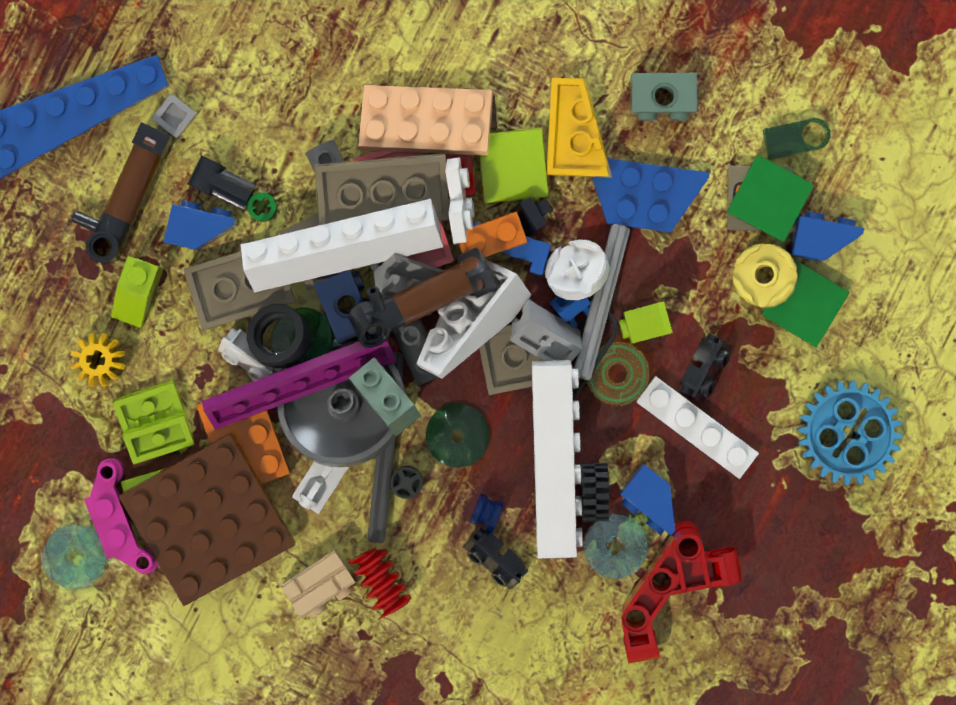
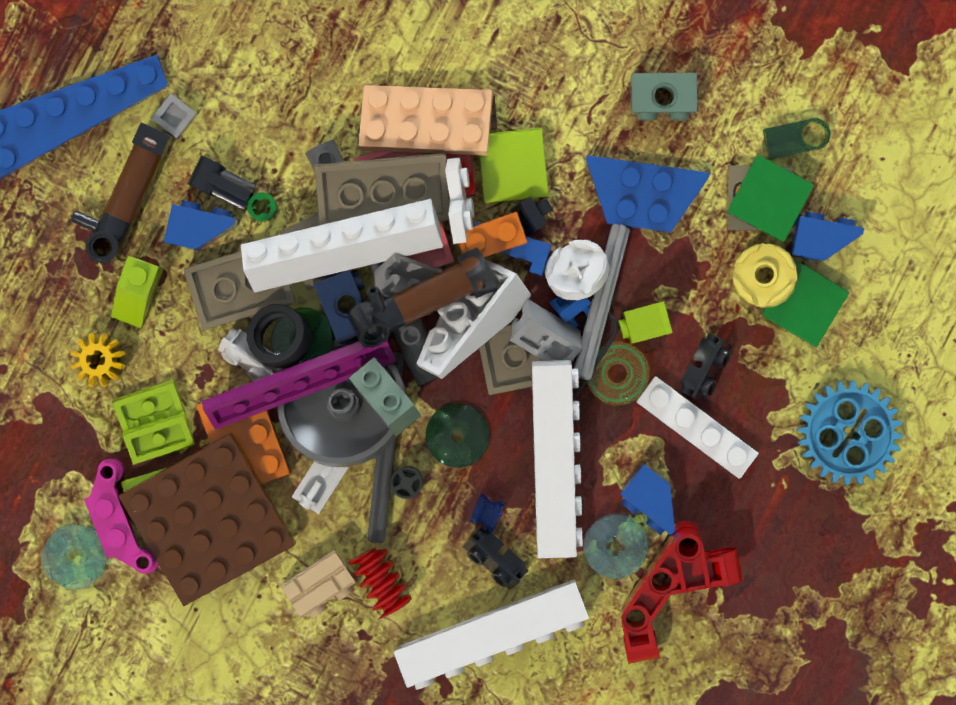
yellow wing [546,78,612,178] -> none
black tyre [581,463,610,522] -> none
none -> white brick [393,579,589,690]

